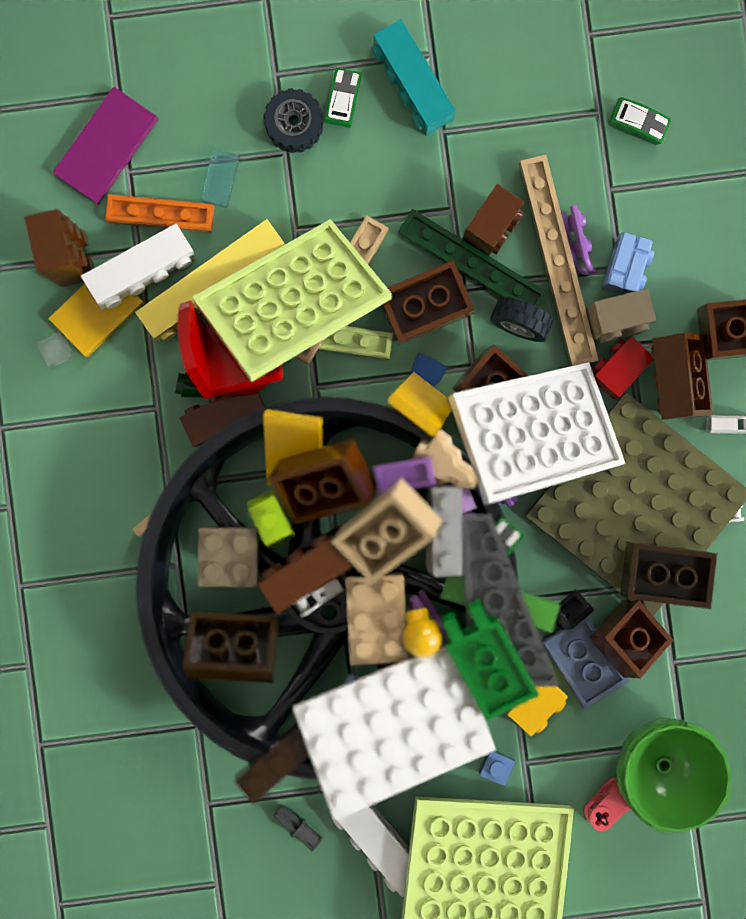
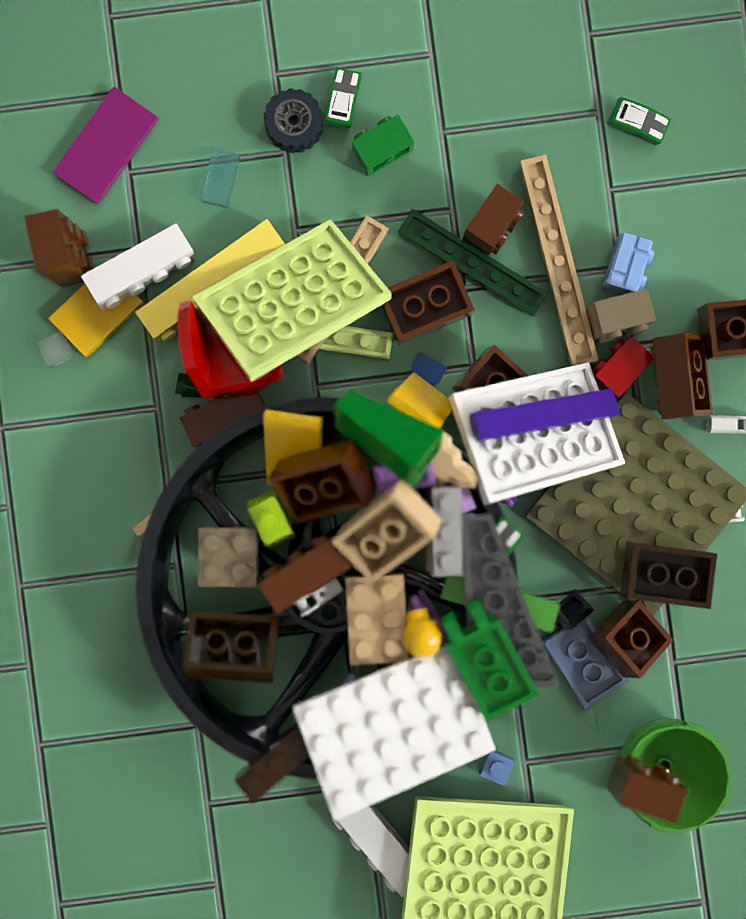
orange tile [105,194,214,233] -> none
dark grey axle [273,805,323,852] -> none
teal brick [371,19,456,136] -> none
black wheel [490,297,554,342] -> none
yellow brick [506,687,568,737] -> none
medium lavender piece [561,205,597,275] -> none
coral piece [583,777,631,831] -> none
none -> green slope [333,390,444,488]
none -> green brick [352,114,414,176]
none -> dark purple tile [469,388,620,443]
none -> reddish brown brick [607,755,687,824]

